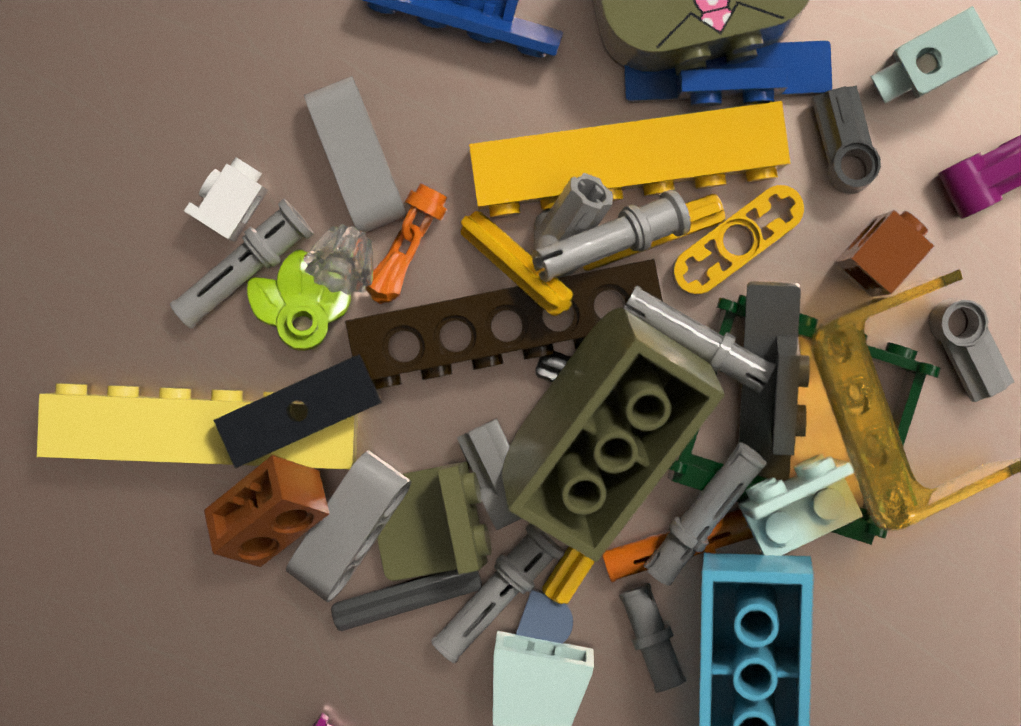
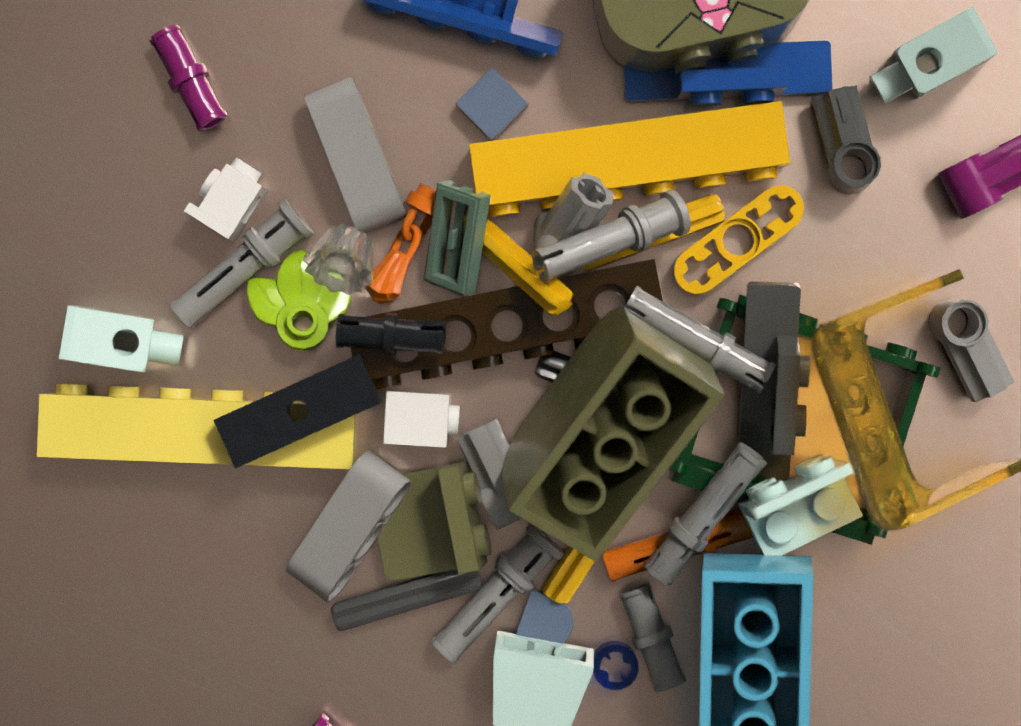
dark orange brick [204,455,330,567] -> none
dark orange brick [834,210,934,297] -> none
none -> light aqua torso [59,305,184,372]
none -> magenta pin [149,25,228,132]
none -> black pin [336,313,446,355]
none -> white brick [383,390,460,447]
none -> sand green tile [423,180,491,297]
none -> sand blue tile [455,67,529,141]
none -> clear blue bush [593,640,639,690]

